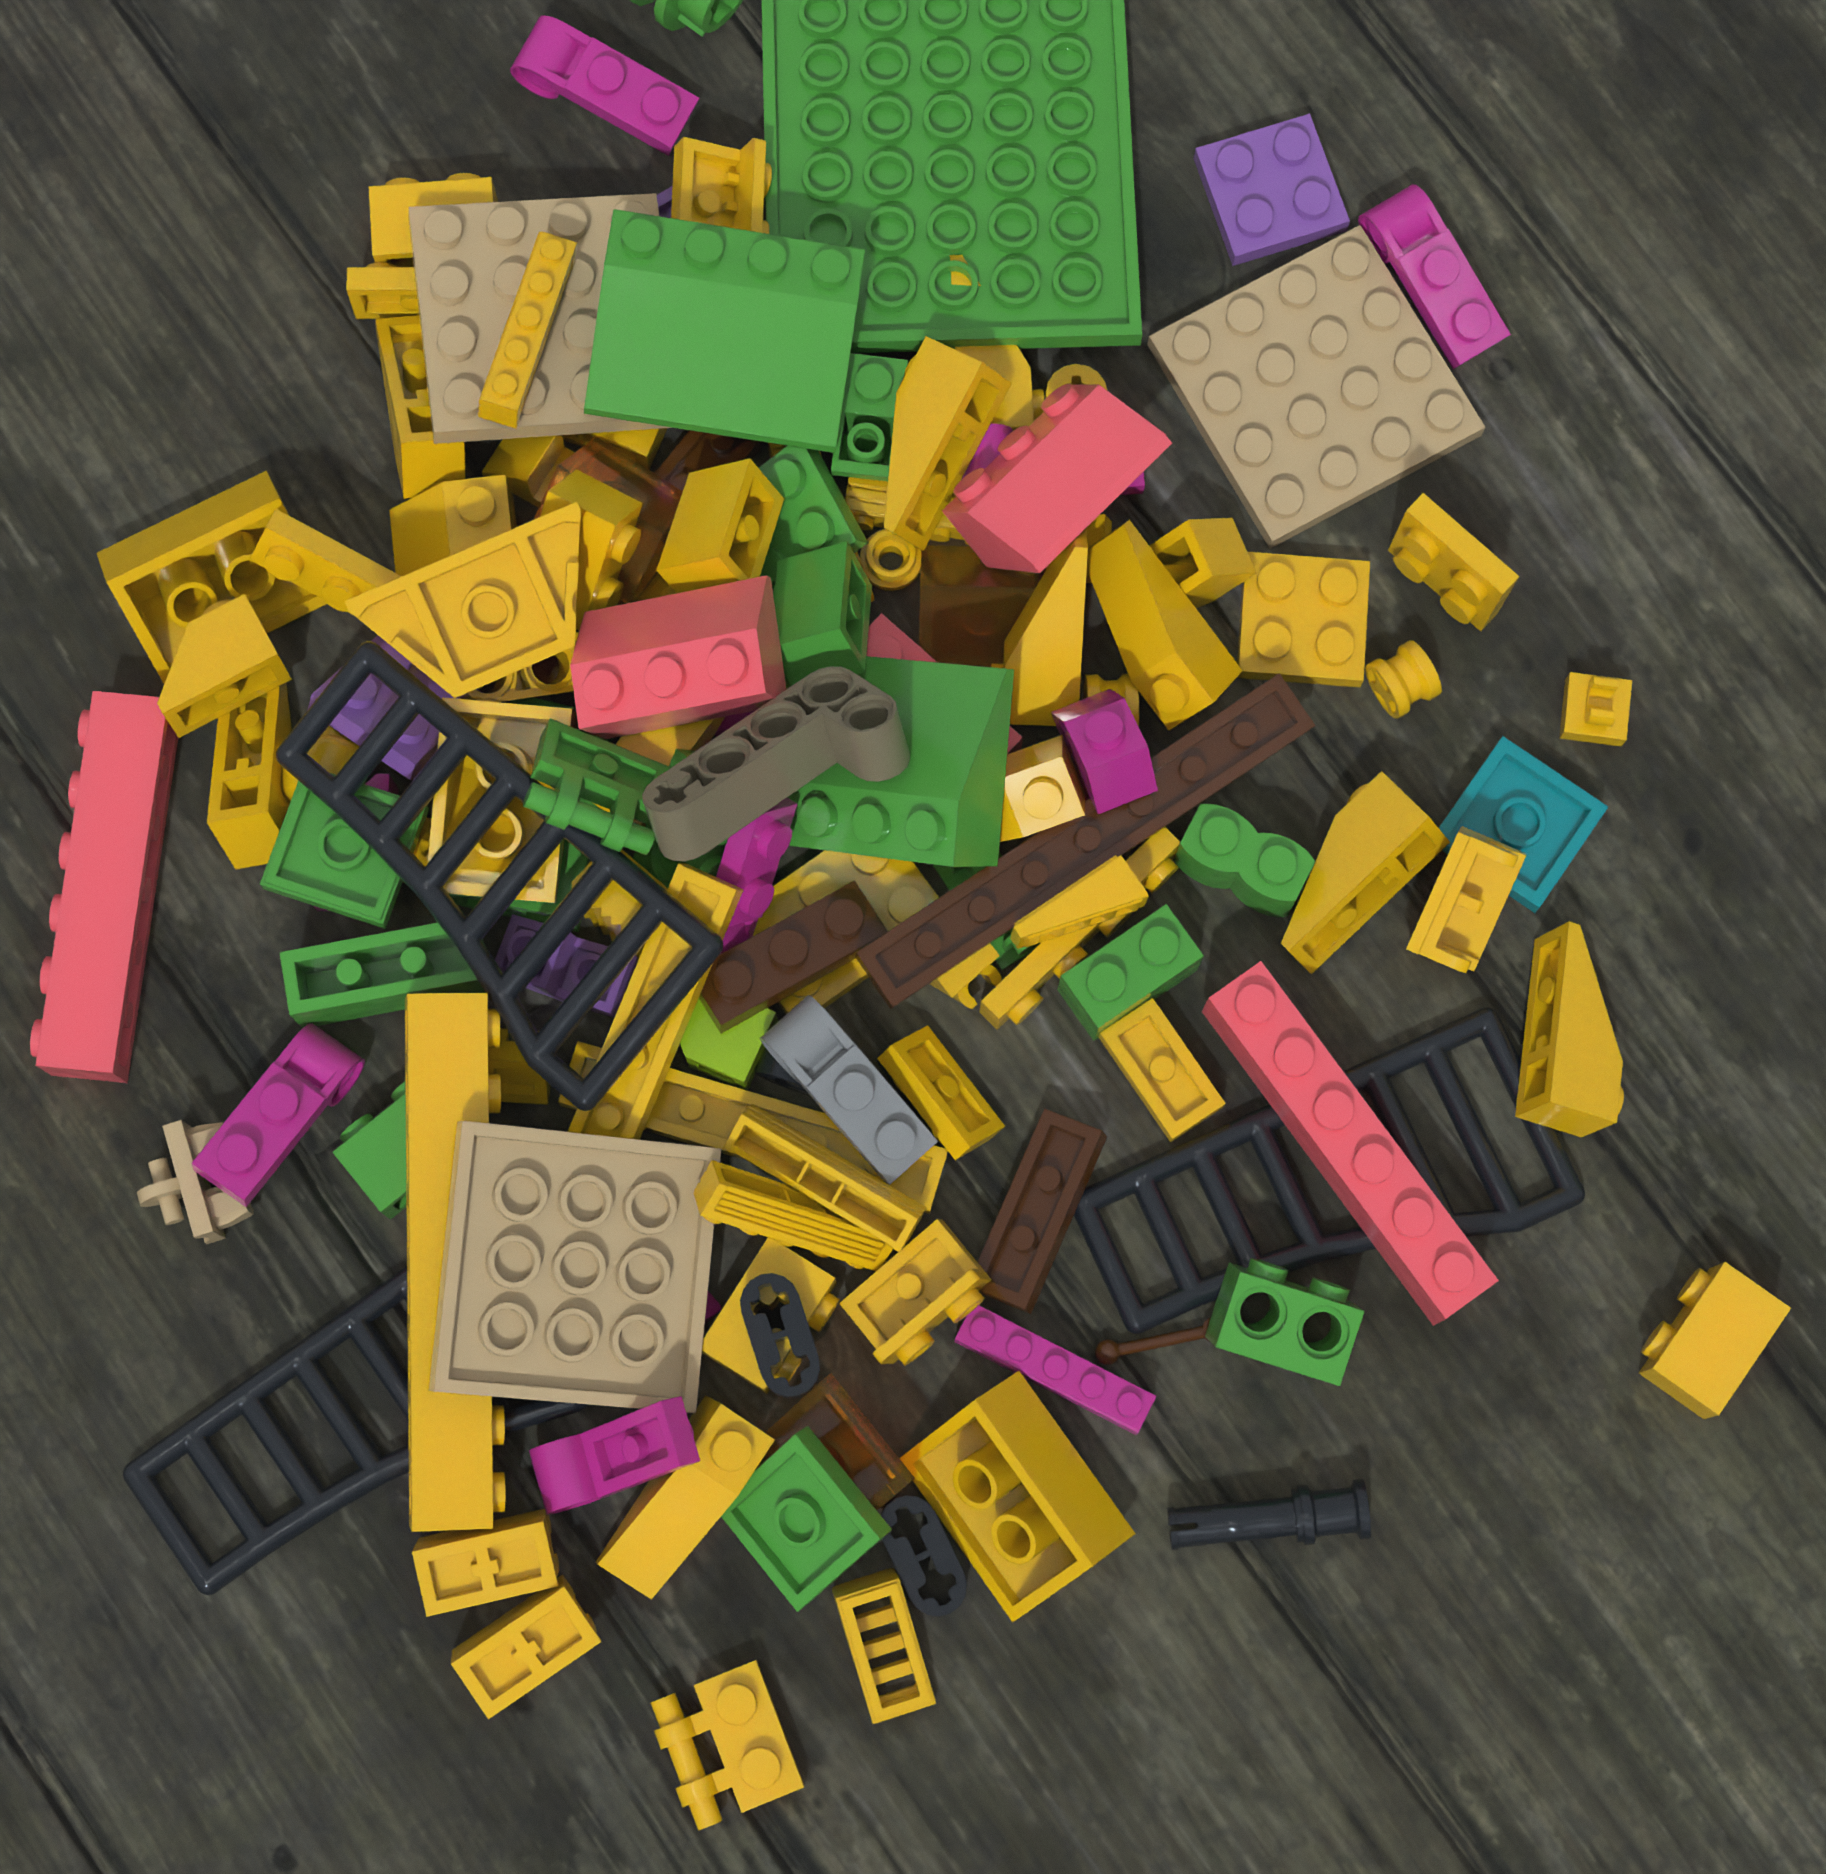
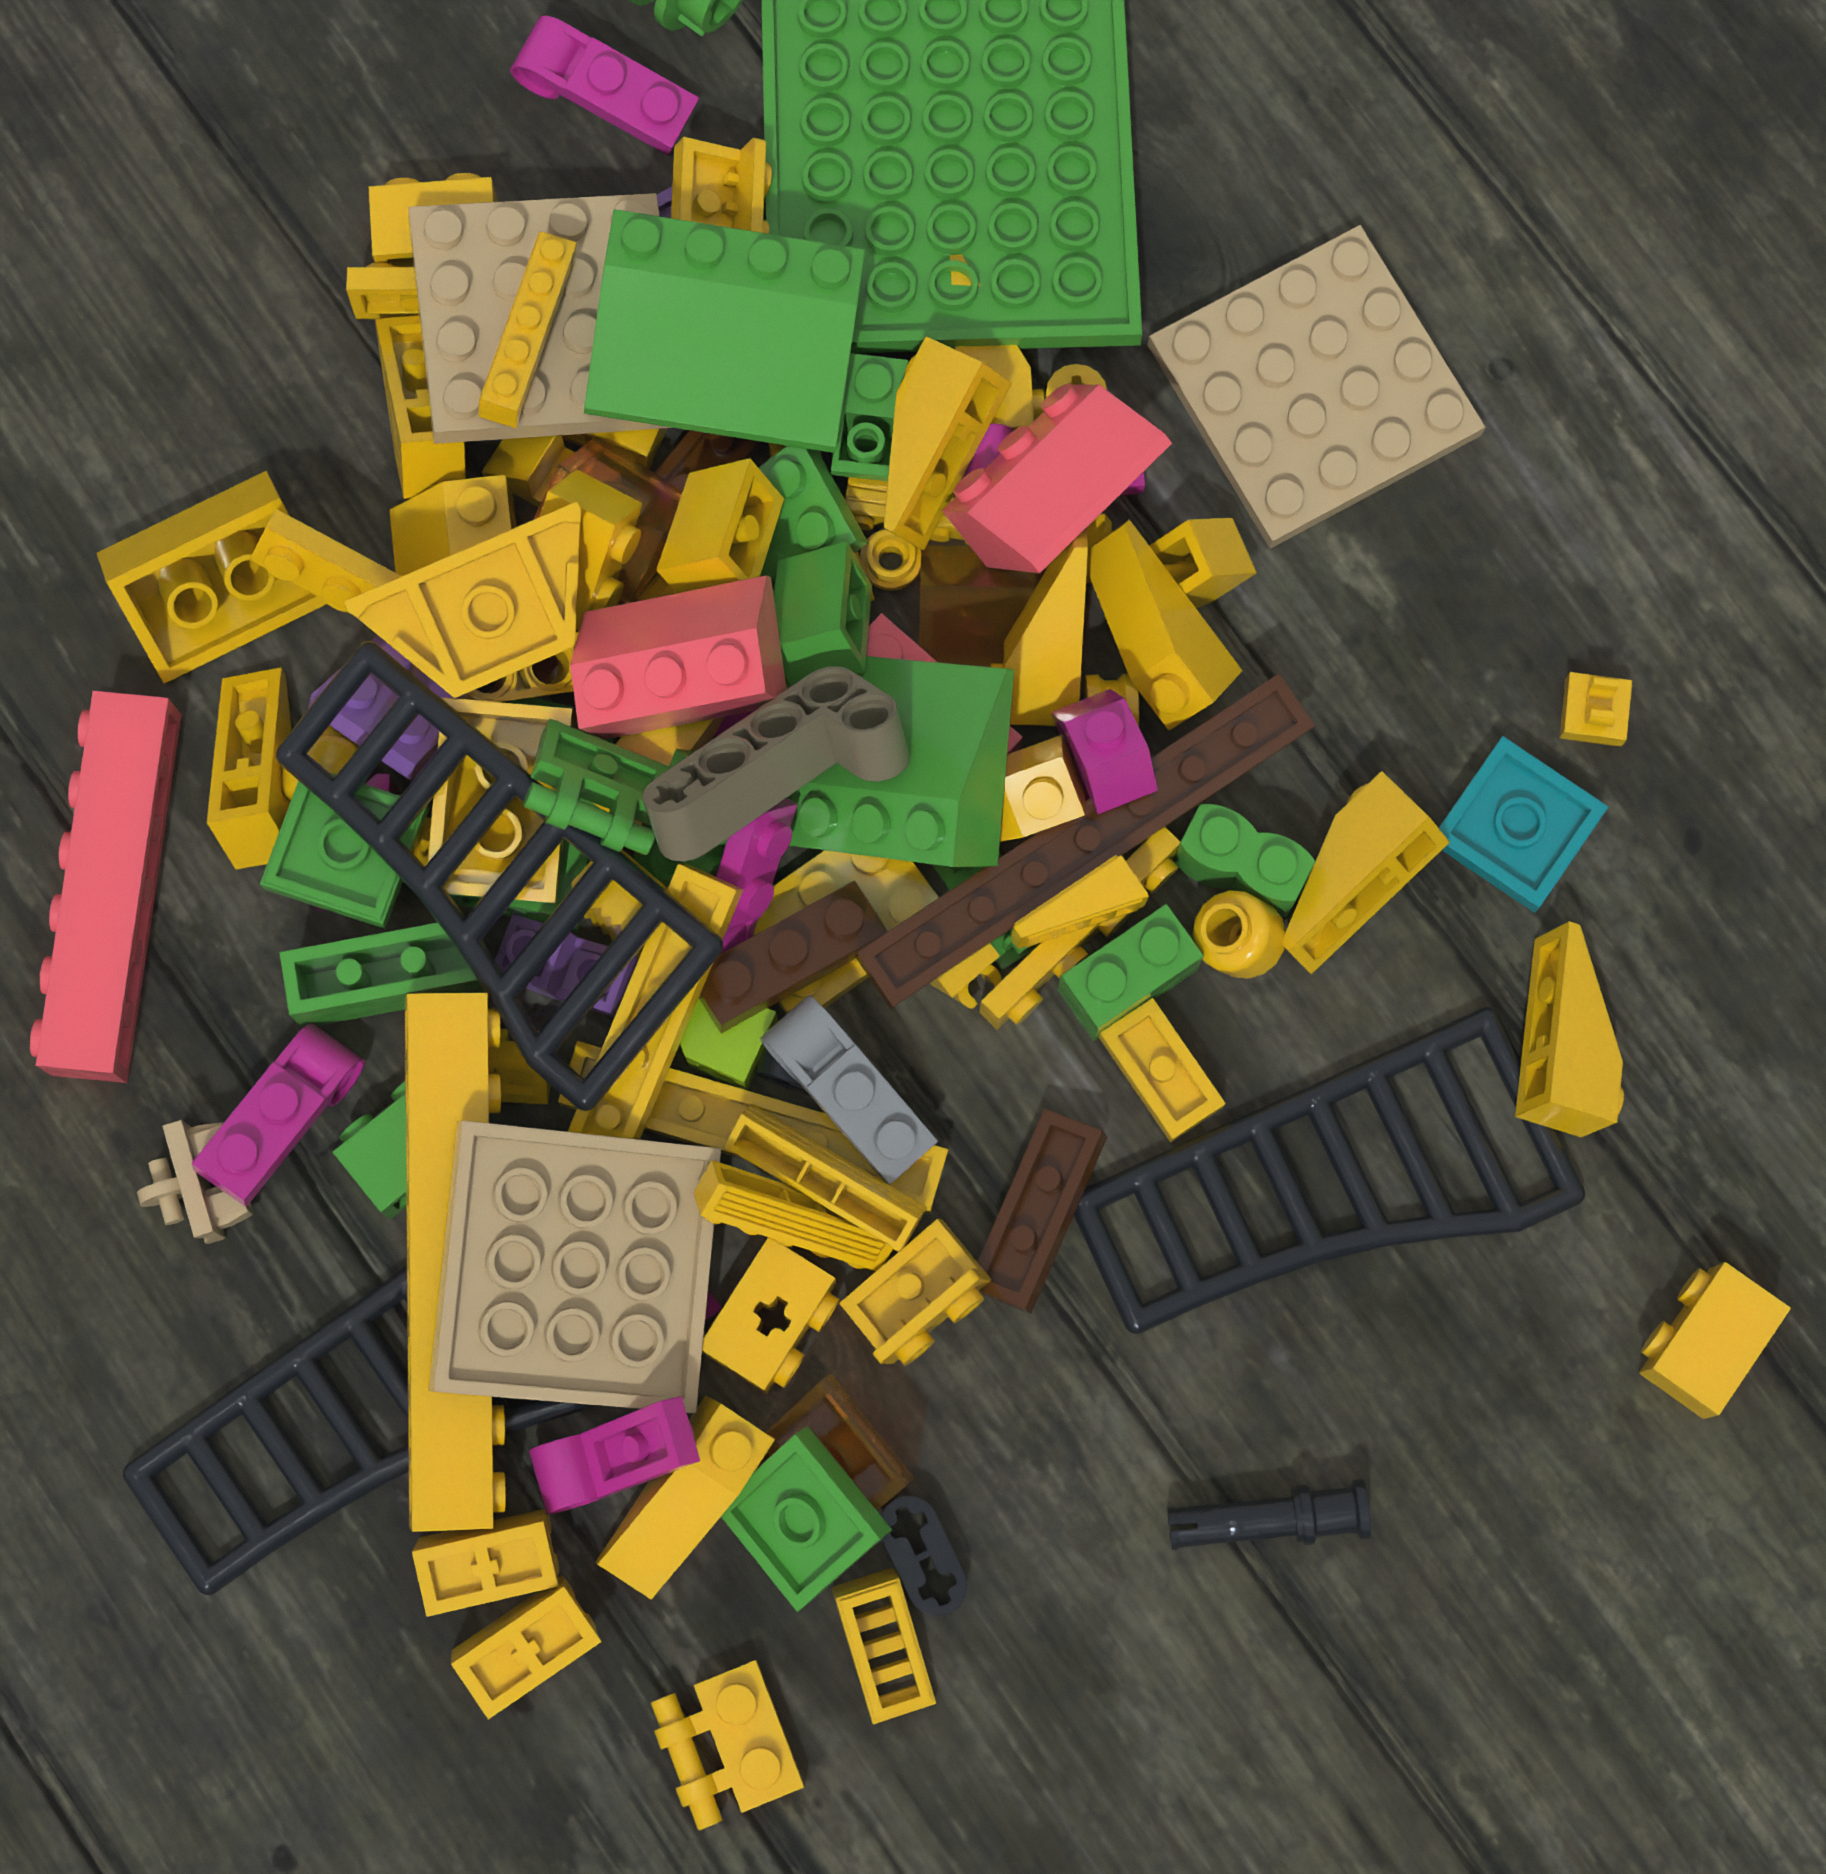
yellow slope [157,594,292,738] -> none
black beam [740,1273,821,1399] -> none
yellow plate [877,1025,1005,1161] -> none
yellow slope [898,1371,1136,1622] -> none
dark pink piece [954,1306,1156,1435] -> none
reddish brown hinge [1095,1317,1211,1365] -> none
medium lavender plate [1193,114,1350,266] -> none
coral brick [1202,961,1499,1326] -> none
bright green brick [1205,1258,1365,1386] -> none
yellow plate [1237,552,1370,688] -> none
dark pink plate [1358,184,1511,369] -> none
yellow wheel [1365,640,1442,719] -> none
yellow plate [1388,493,1520,631] -> none
yellow hinge [1406,826,1527,973] -> none
none -> yellow head [1192,890,1286,979]

